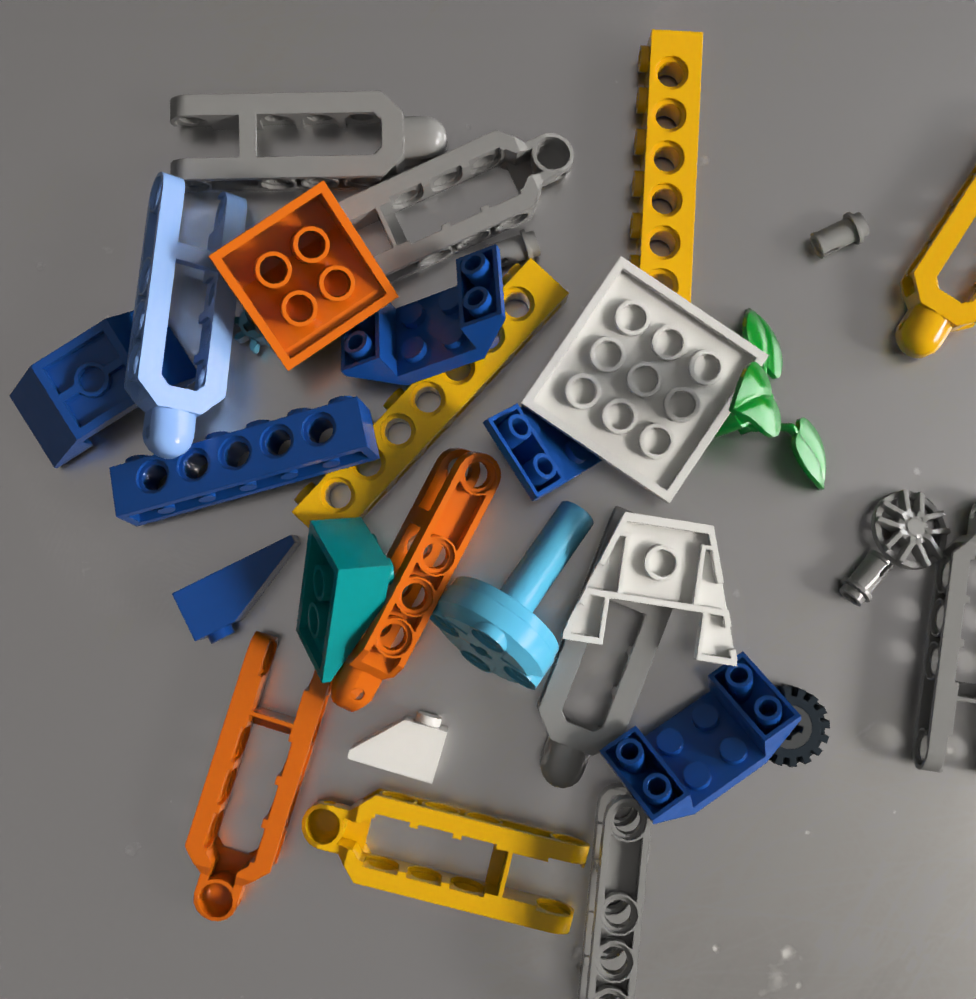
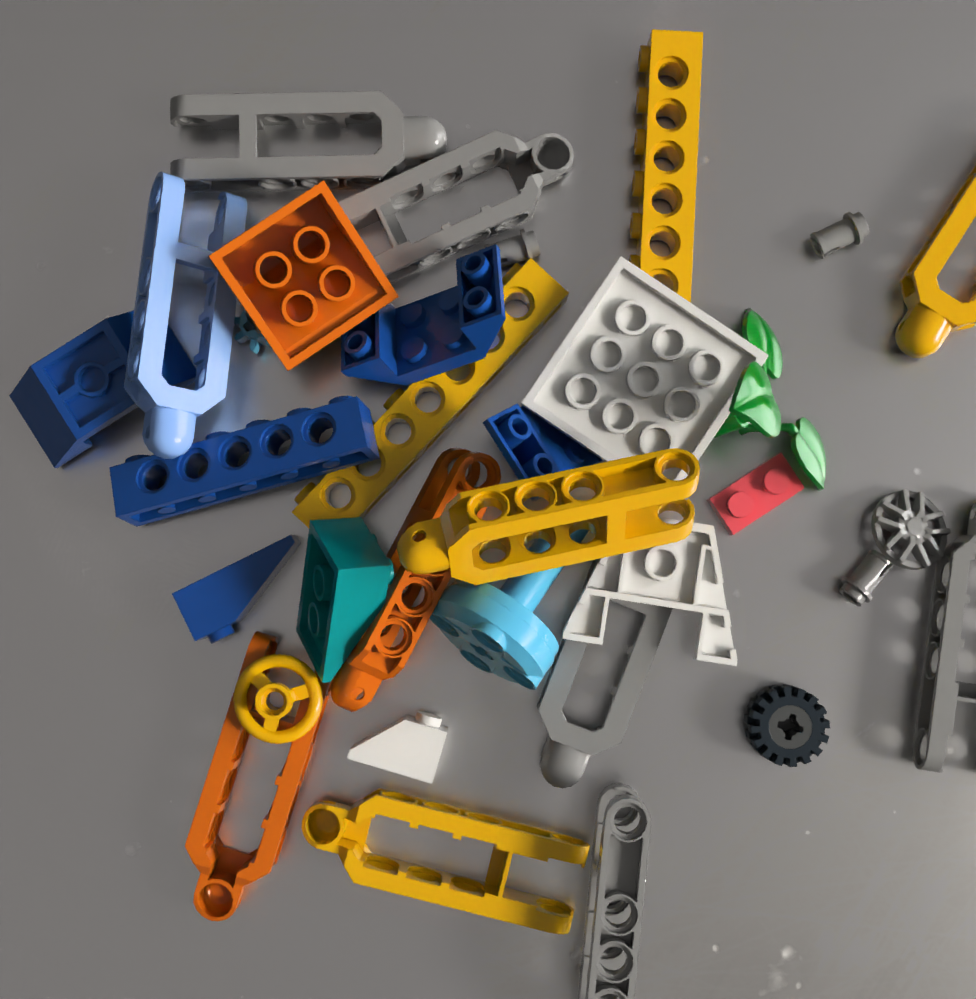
blue slope [599,651,801,824] -> none
none -> yellow piece [233,654,323,744]
none -> yellow piece [397,448,700,585]
none -> coral plate [707,452,805,535]

